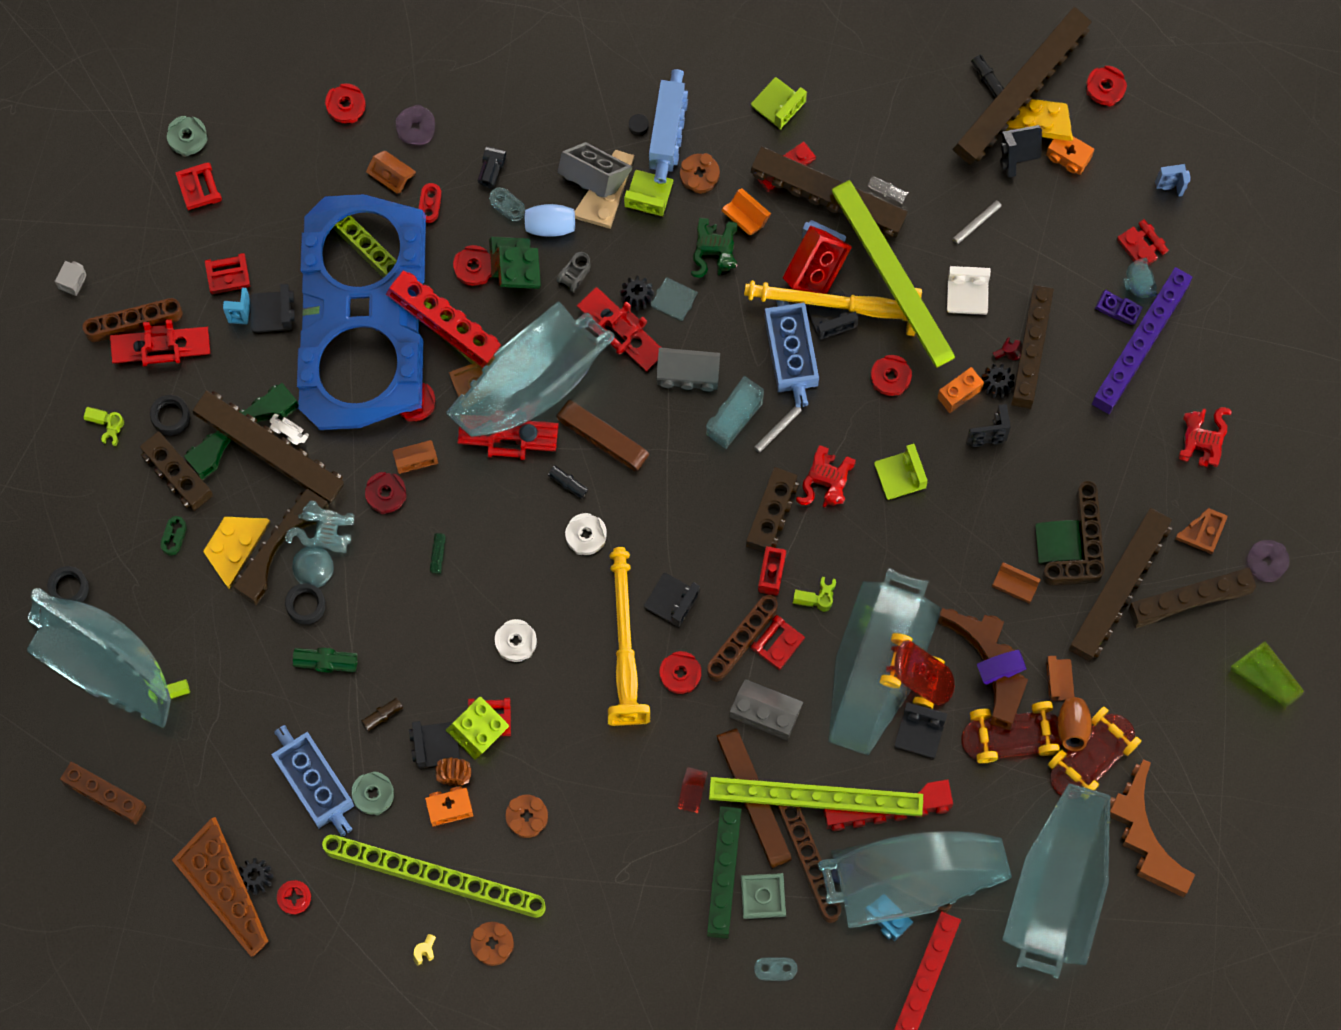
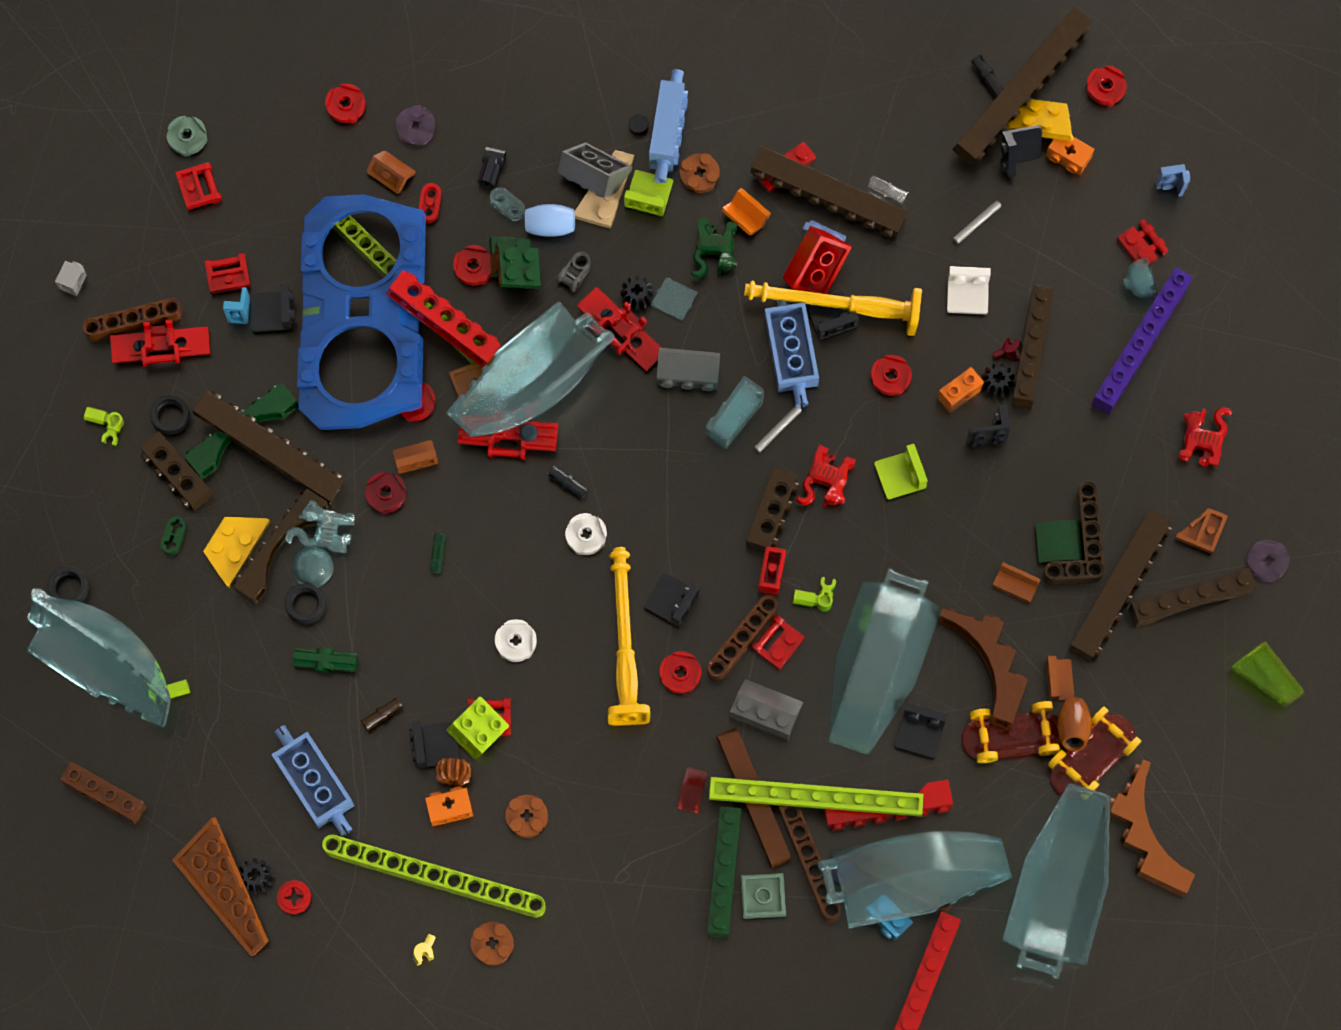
white plate [270,414,309,445] -> none
sand green plate [352,772,394,815] -> none
reddish brown beam [556,400,649,471] -> none
lime bracket [751,77,807,129] -> none
clear light blue plate [754,958,797,980] -> none
lime beam [832,180,955,368] -> none
clear red piece [879,633,955,709] -> none
dark purple slope [977,650,1026,685] -> none
dark purple slope [1095,290,1143,325] -> none

